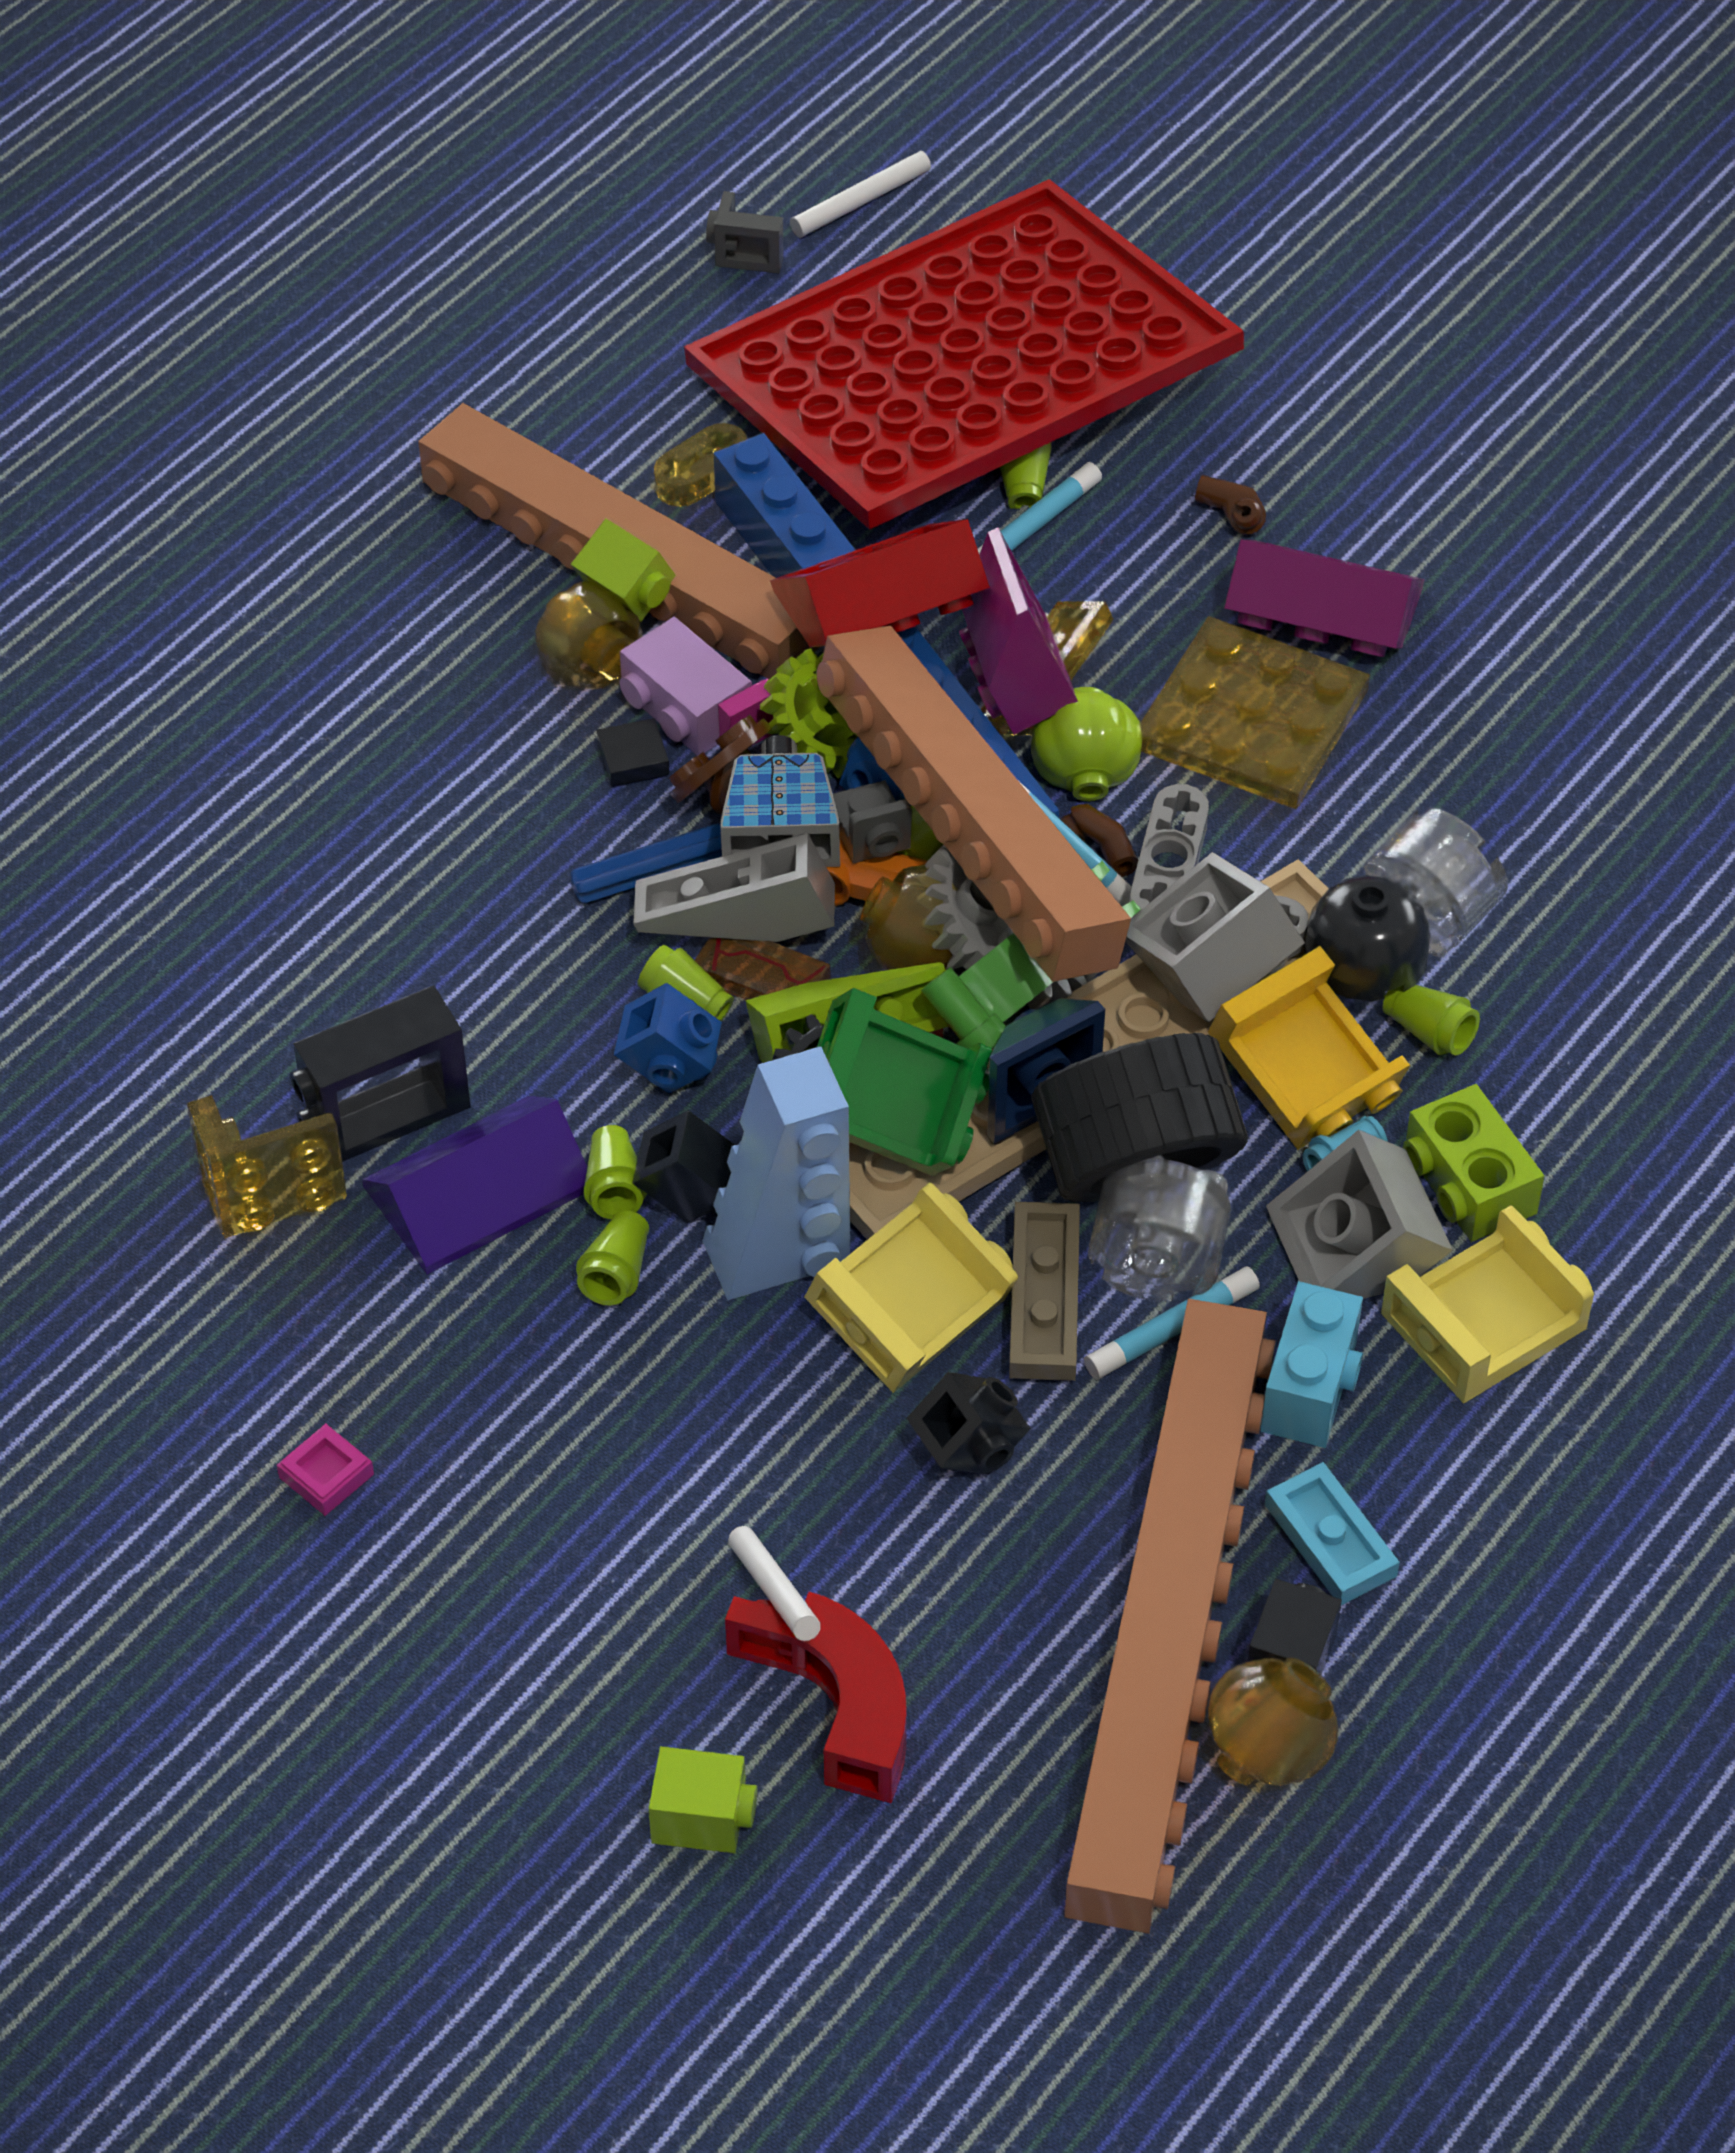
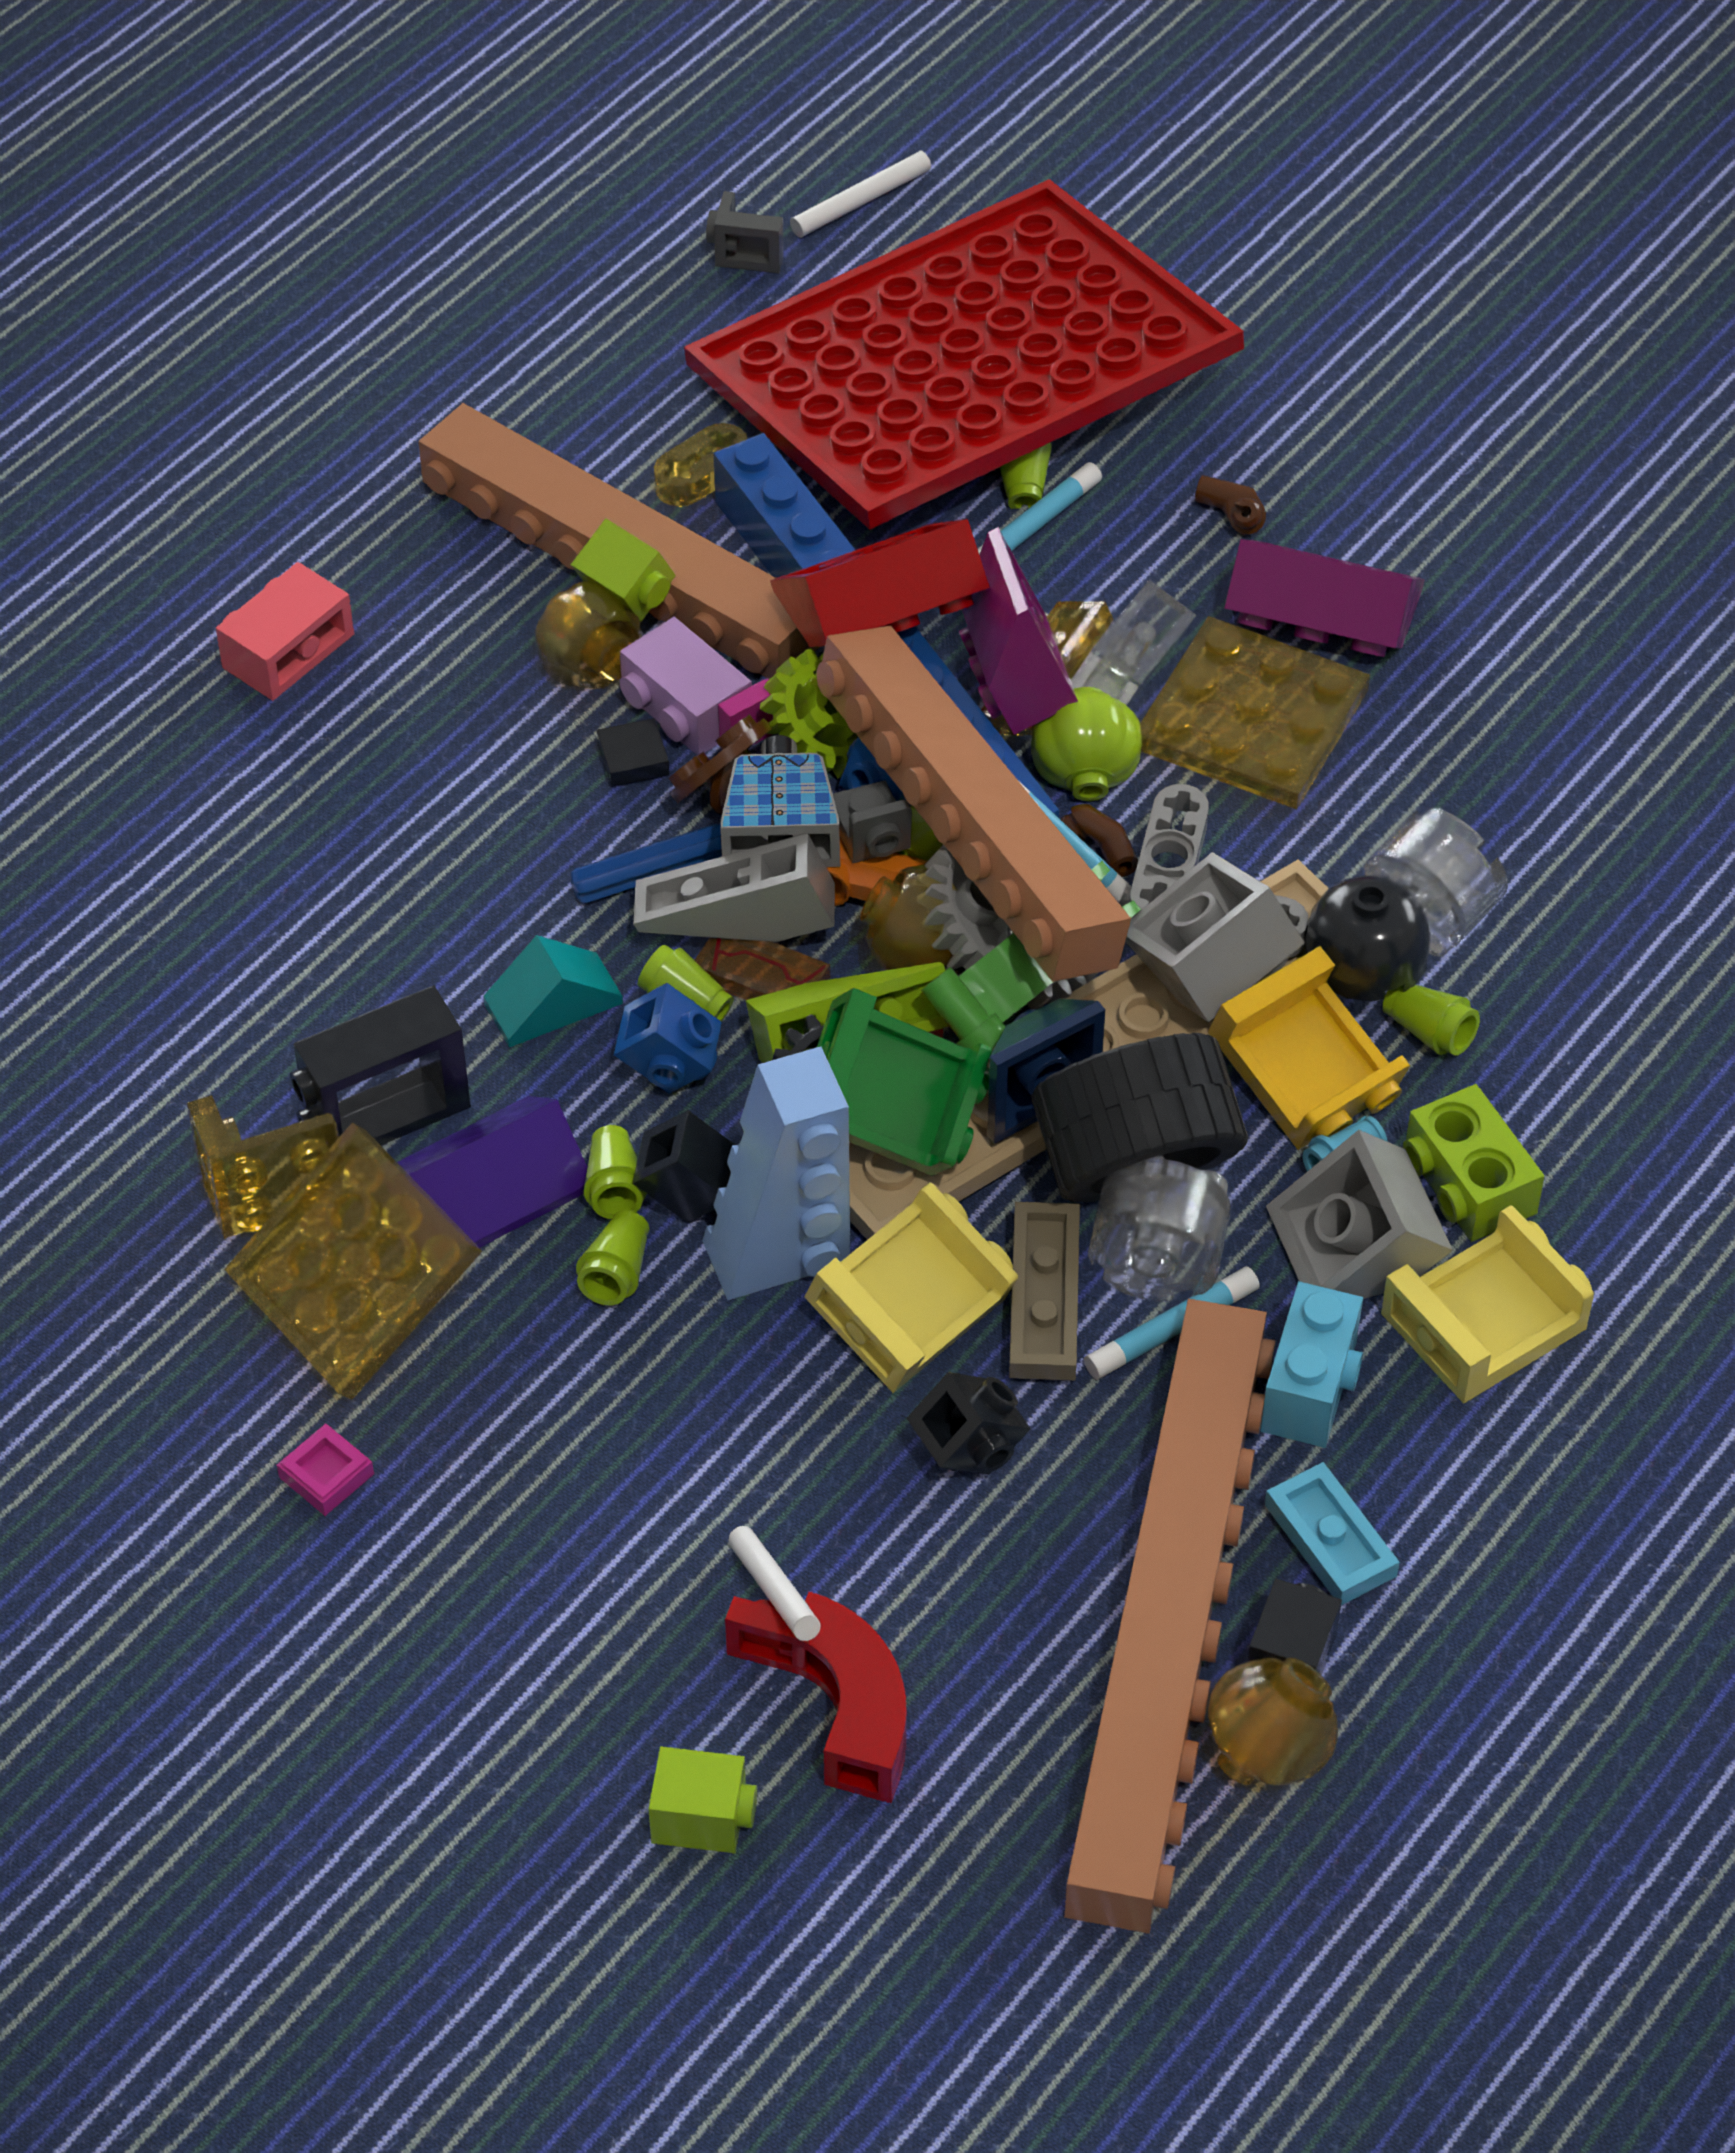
none -> coral brick [216,562,354,701]
none -> clear yellow plate [224,1123,482,1400]
none -> teal slope [483,935,623,1048]
none -> clear brick [1071,580,1196,706]

